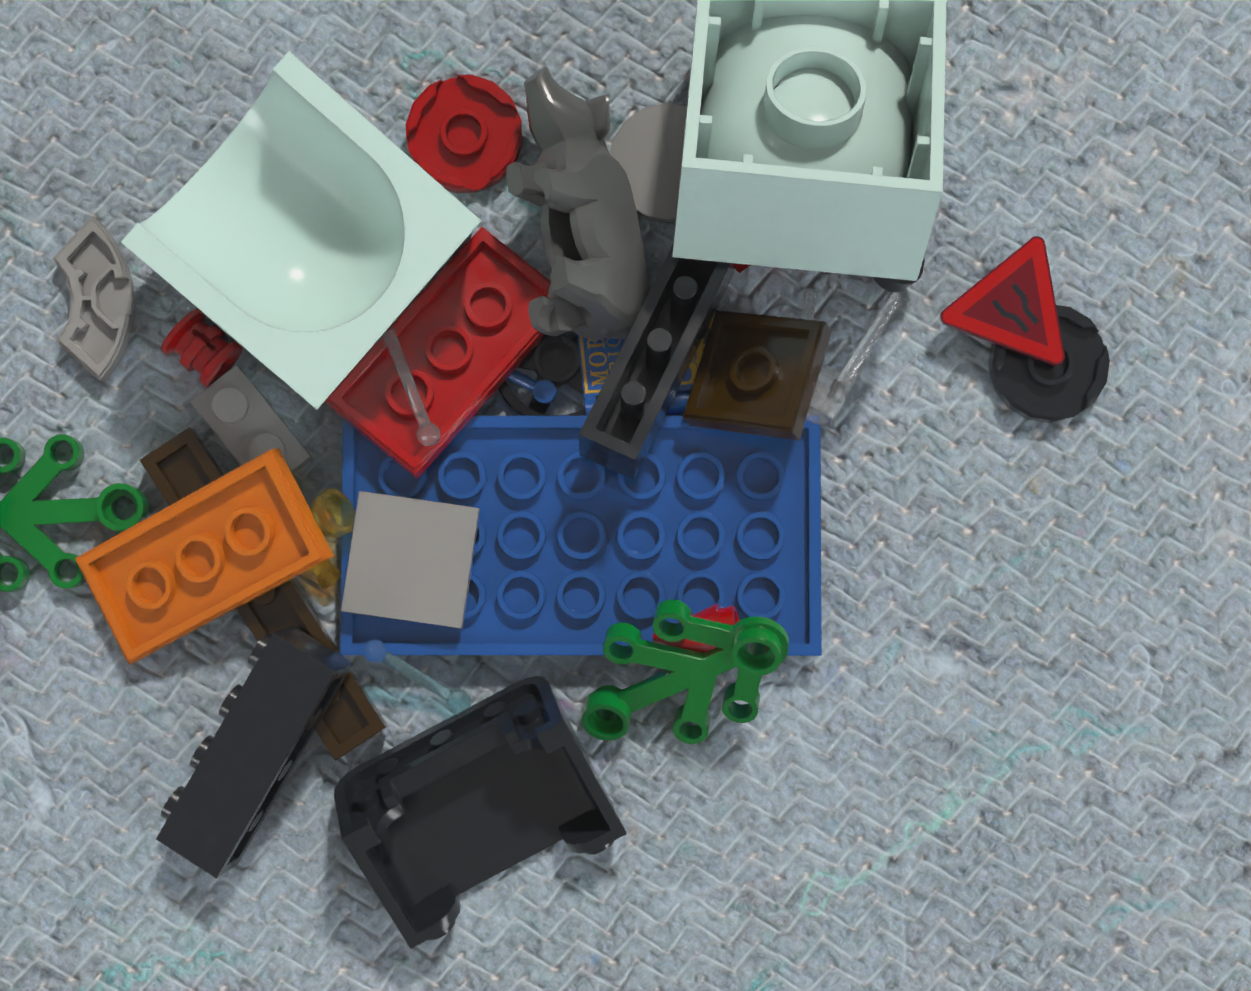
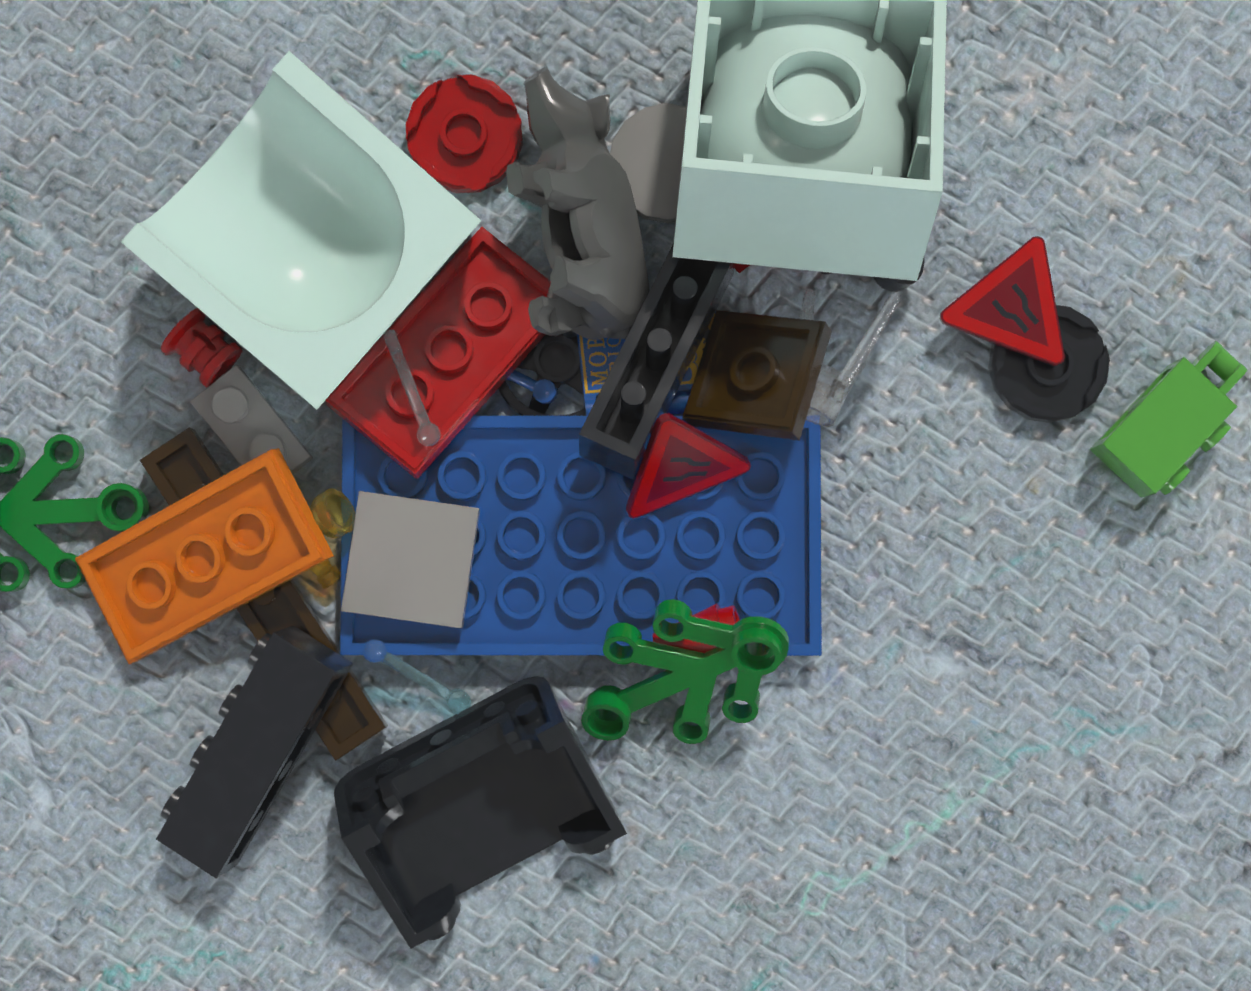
light grey tile [53,215,135,383] -> none
none -> piece [626,413,751,518]
none -> bright green brick [1089,341,1247,498]

